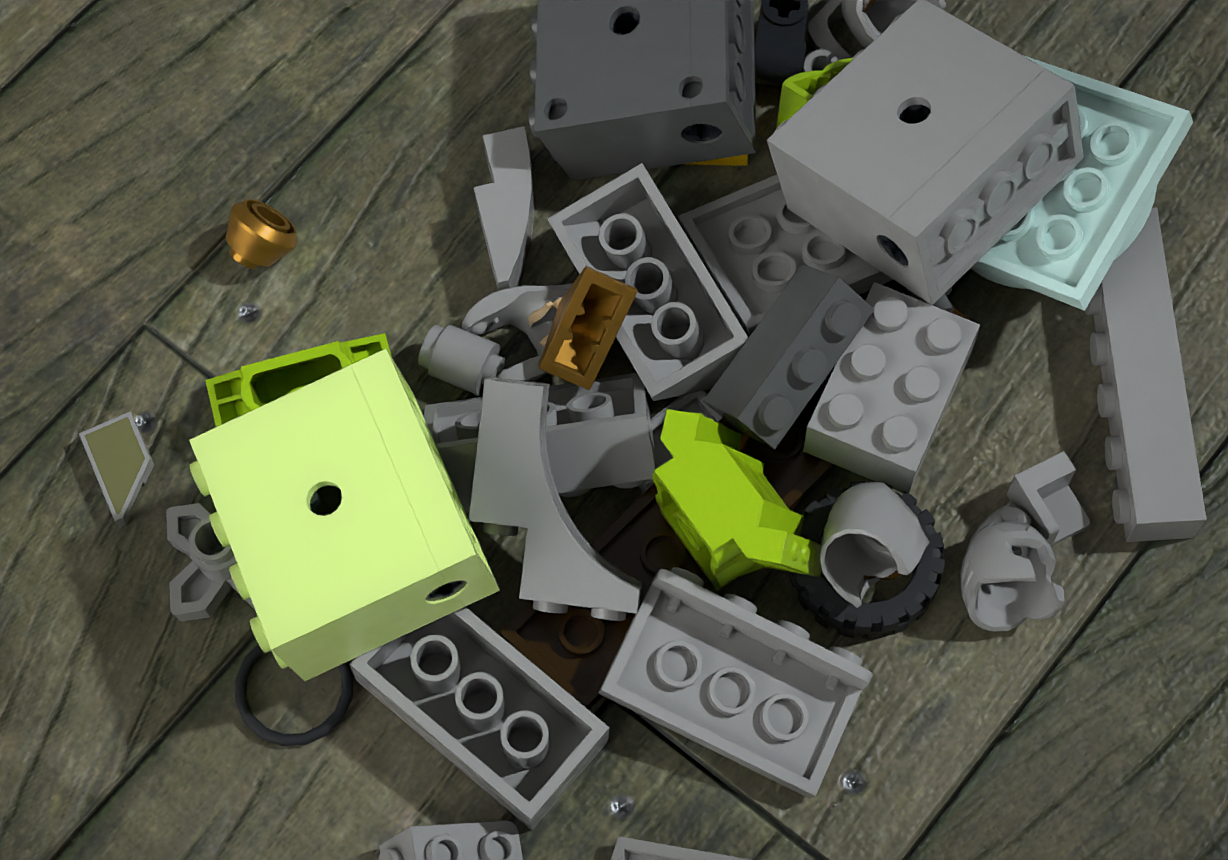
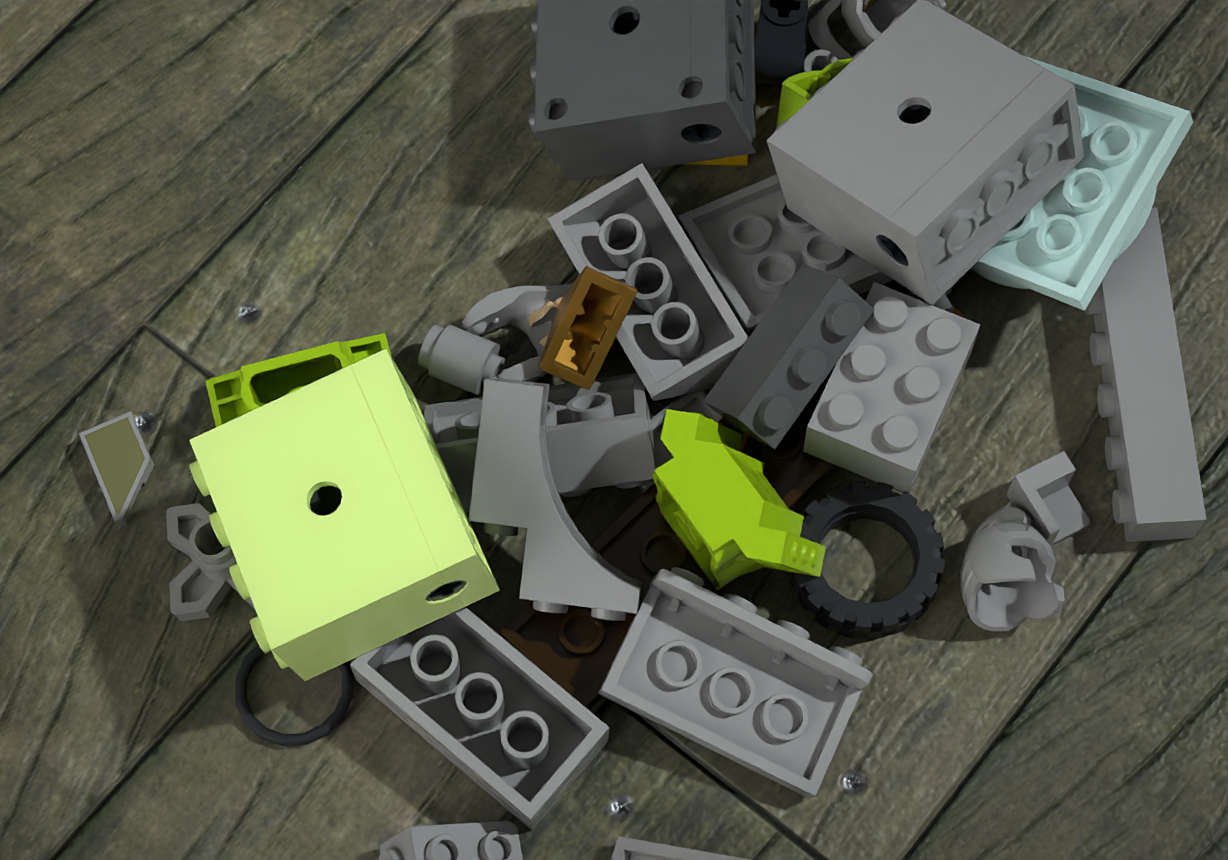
pearl gold cone [226,199,297,269] -> none
light grey slope [473,126,535,291] -> none
light grey piece [820,482,930,608] -> none

